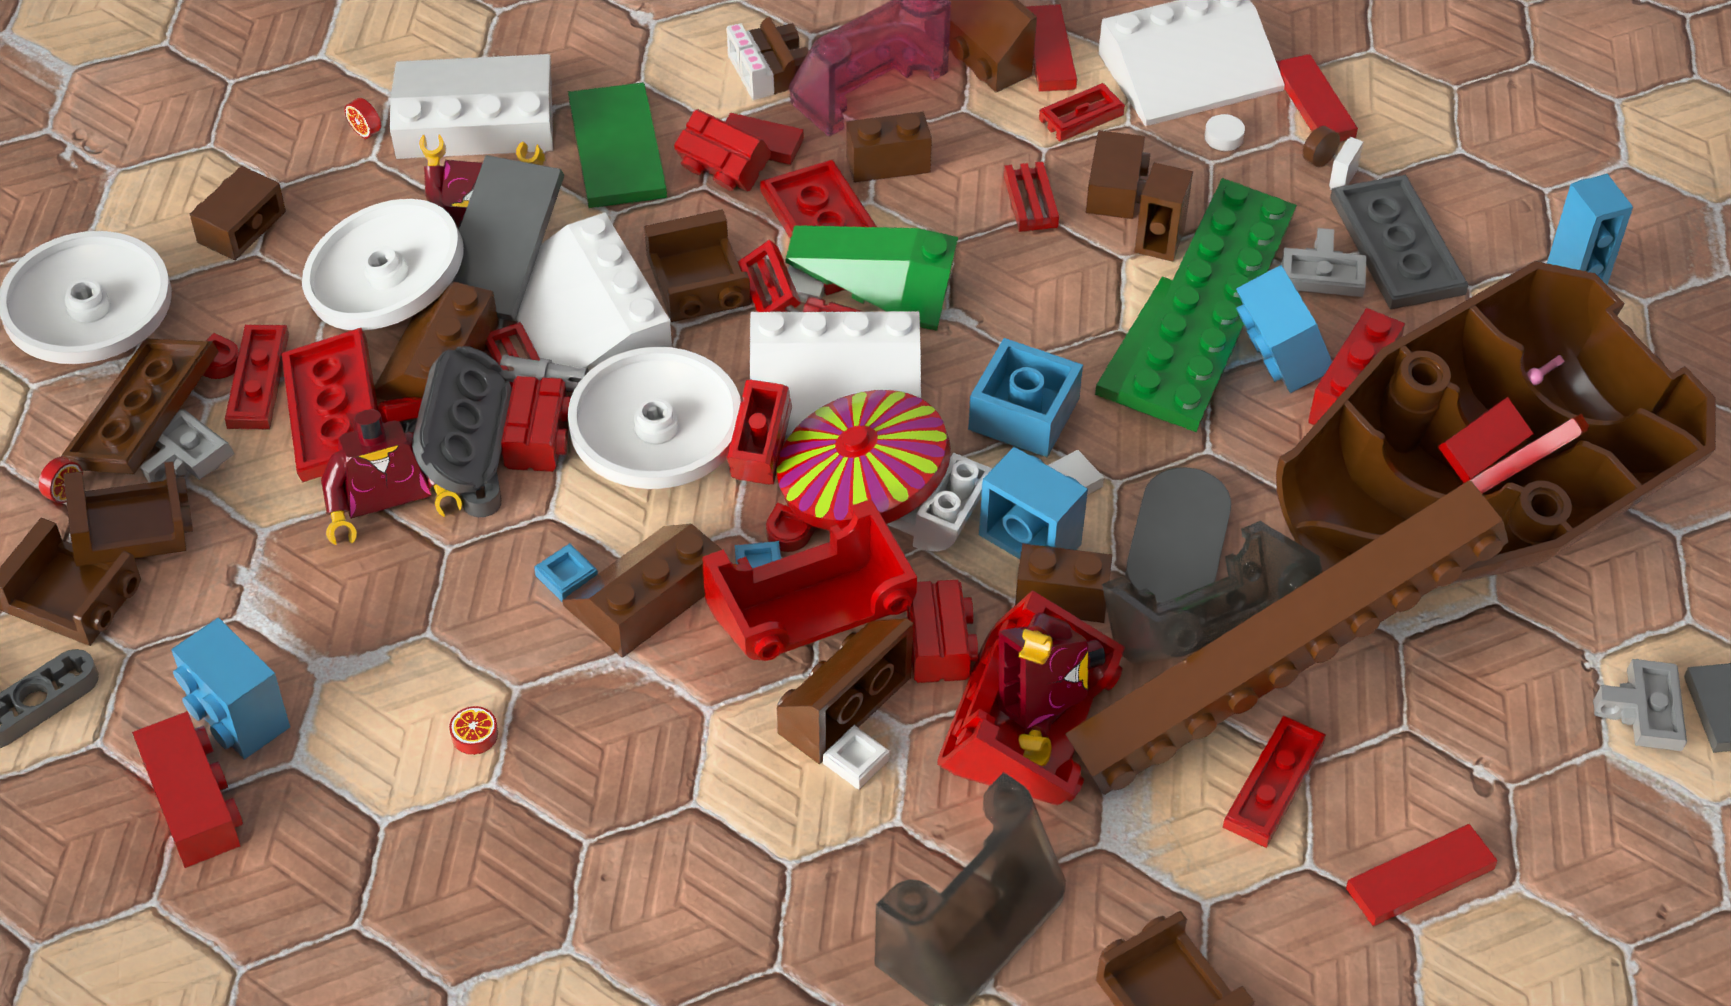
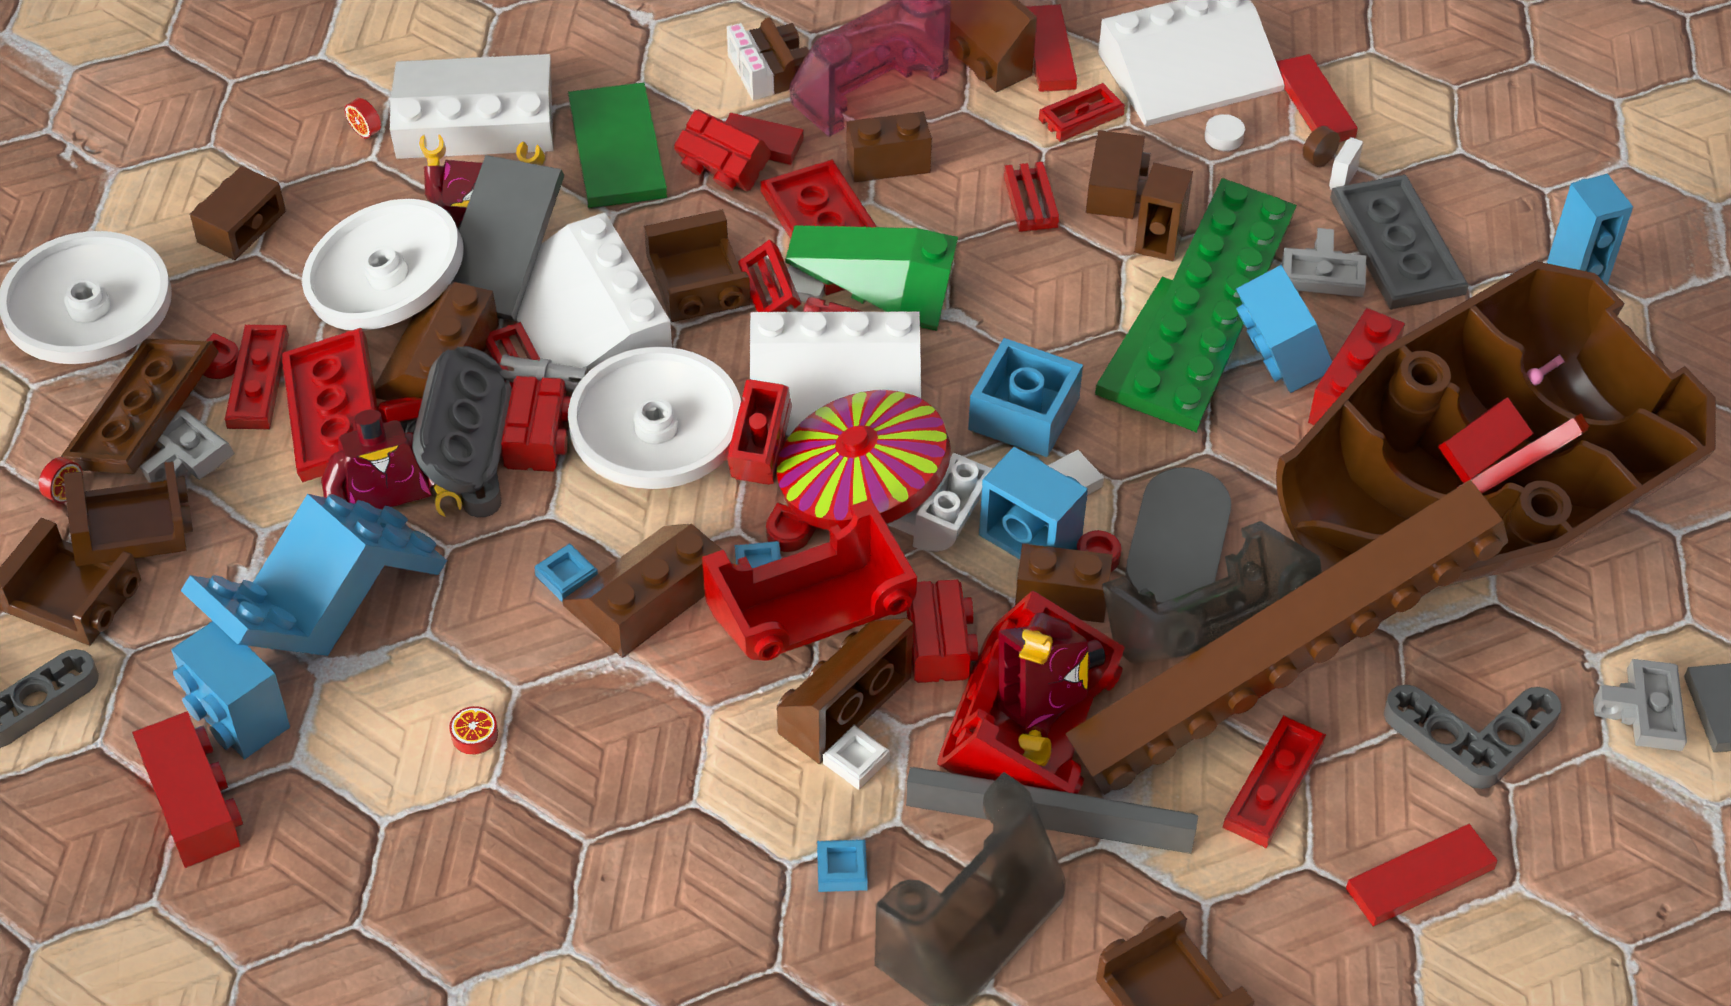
none -> dark azure bracket [181,494,448,656]
none -> dark azure tile [817,840,868,892]
none -> dark grey tile [906,767,1198,854]
none -> red tile [1077,530,1122,572]
none -> dark grey beam [1384,685,1561,789]

